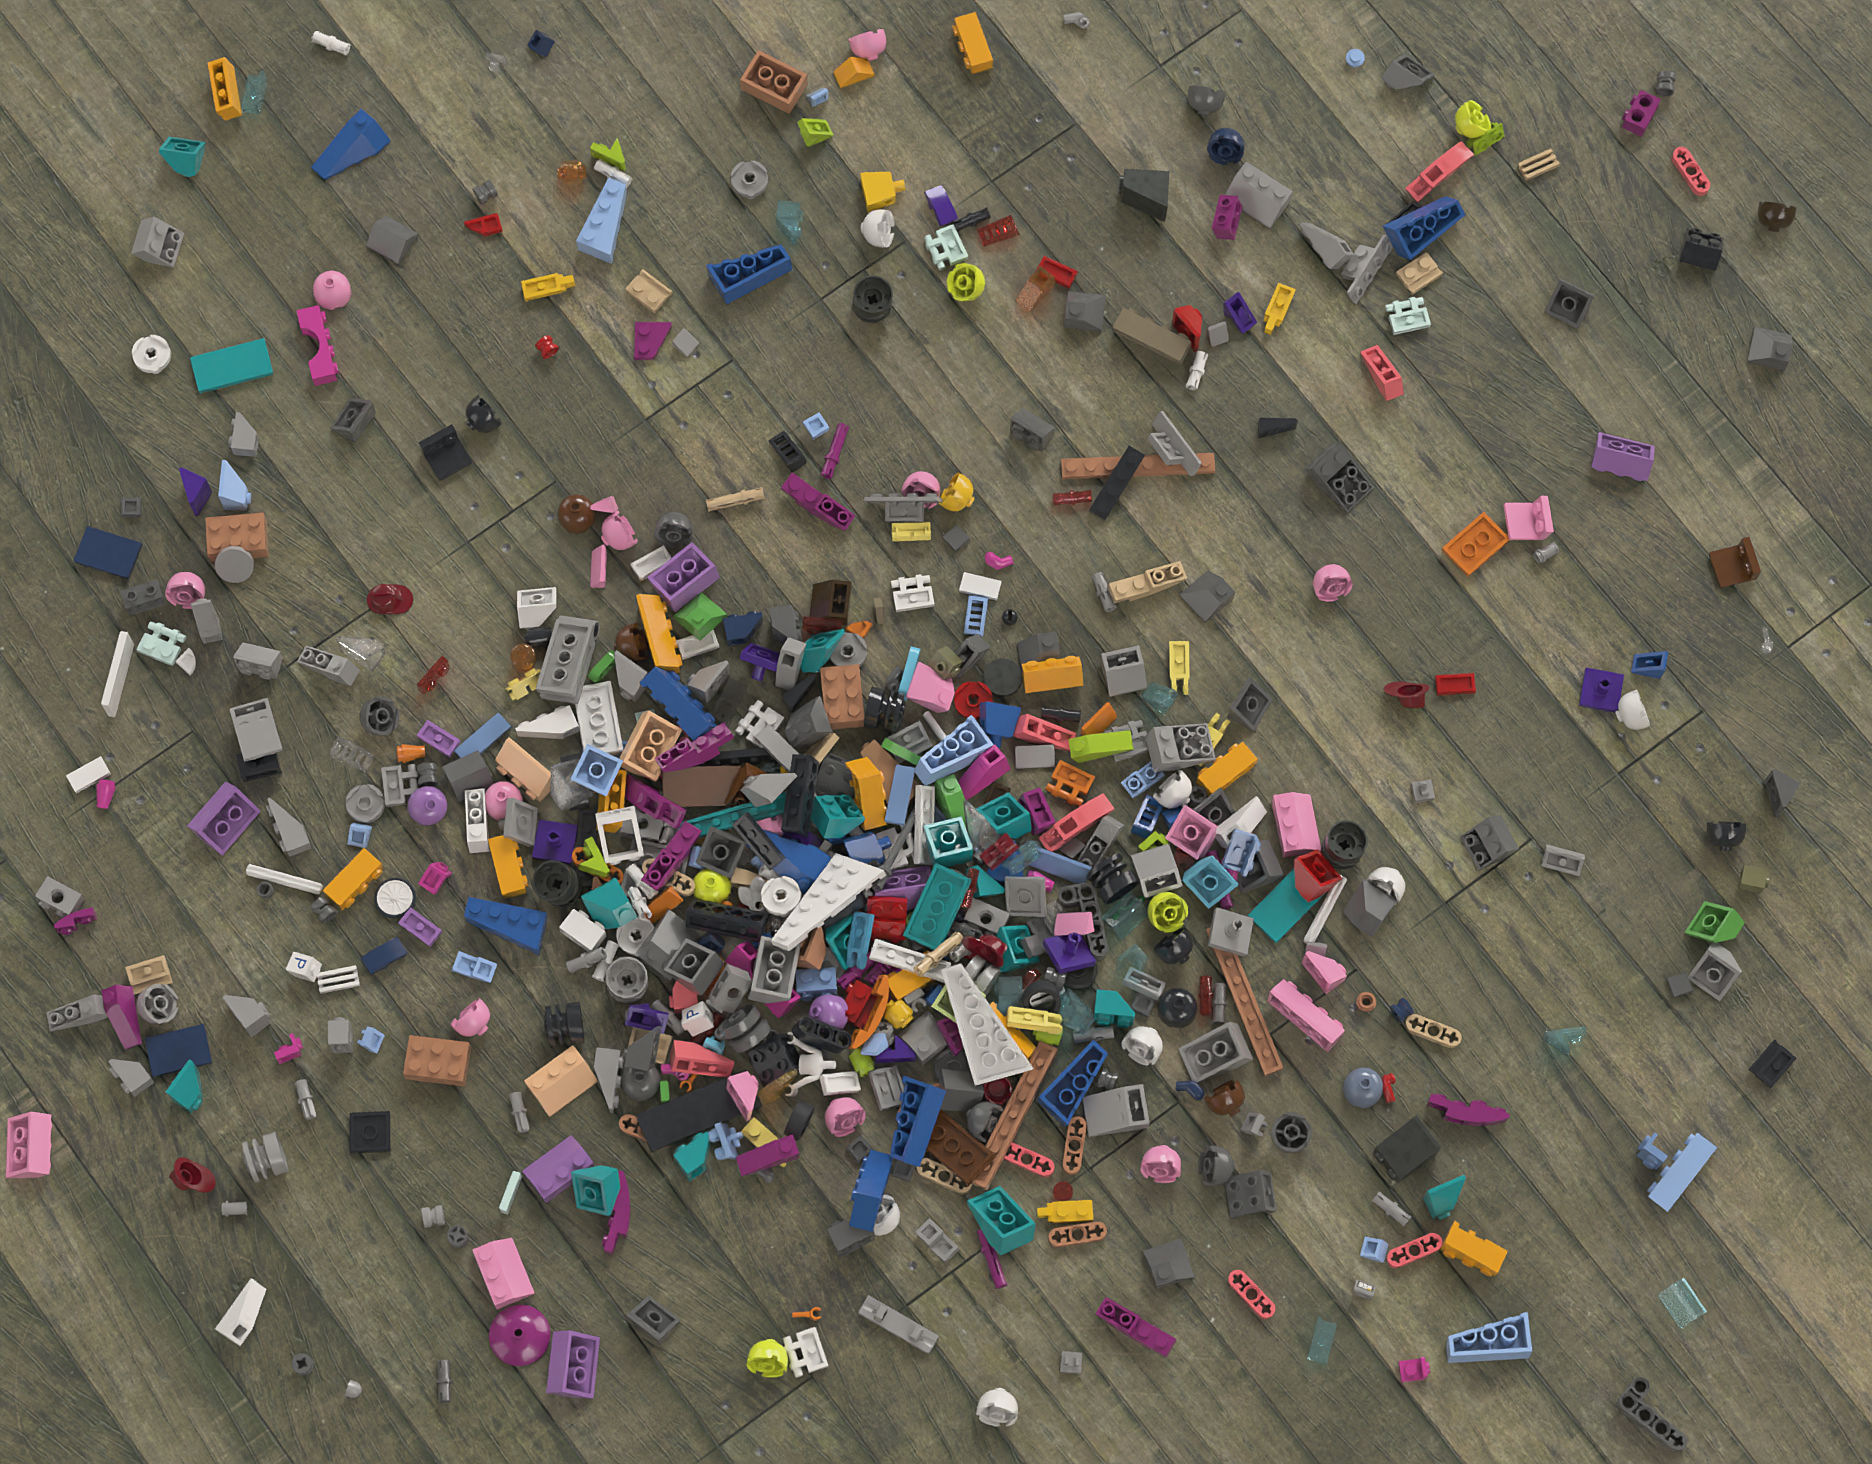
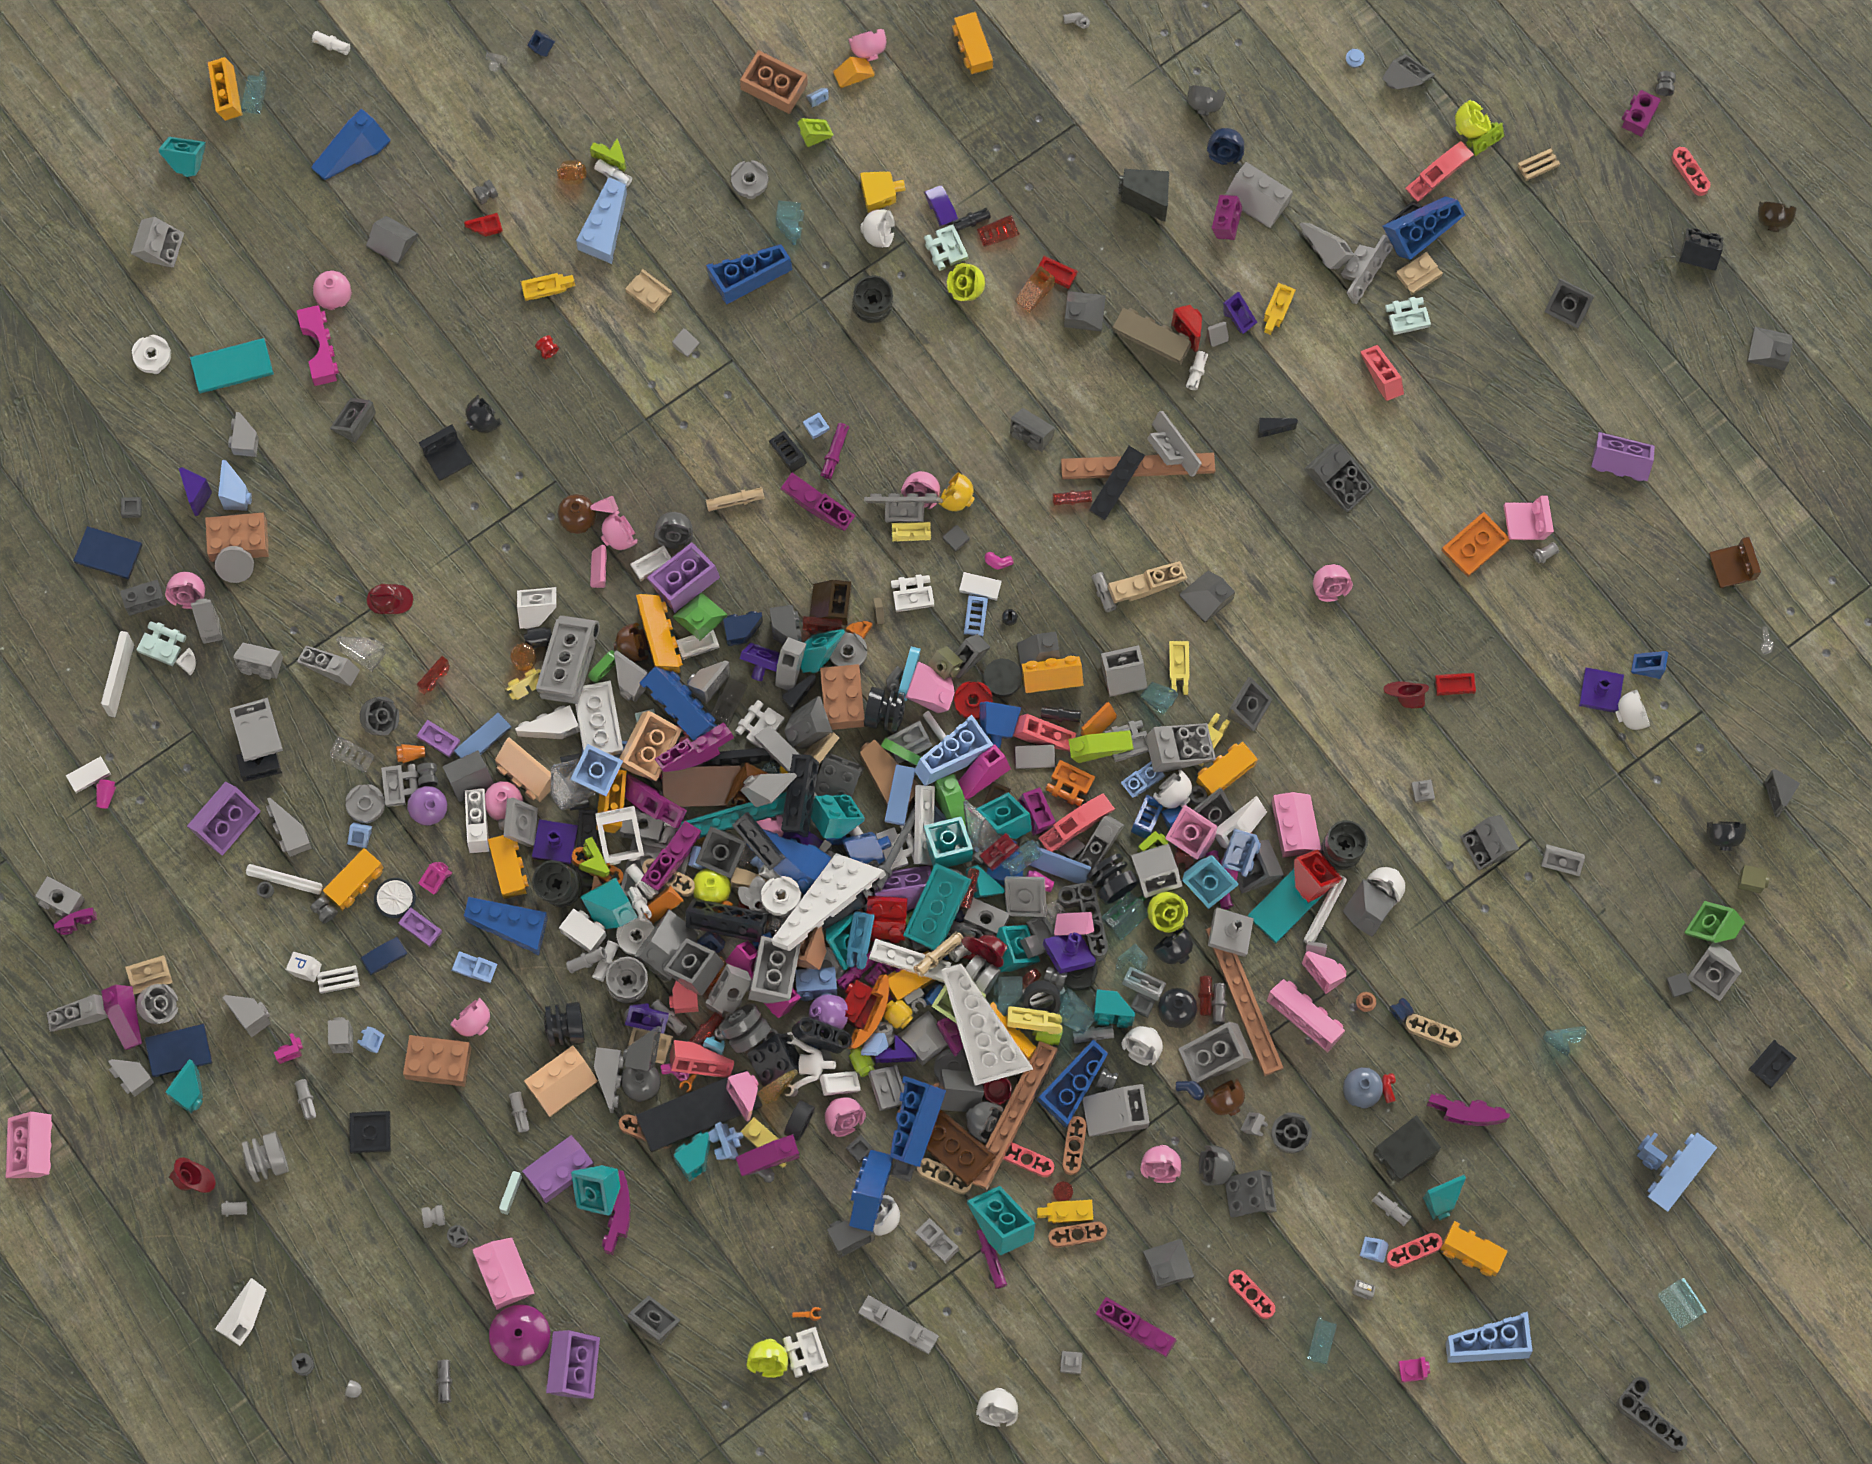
magenta wing [634,322,672,360] -> none
bright green tile [660,1081,670,1104] -> none
white brick [681,1001,714,1036] -> none
light orange wedge [845,757,887,831] -> none

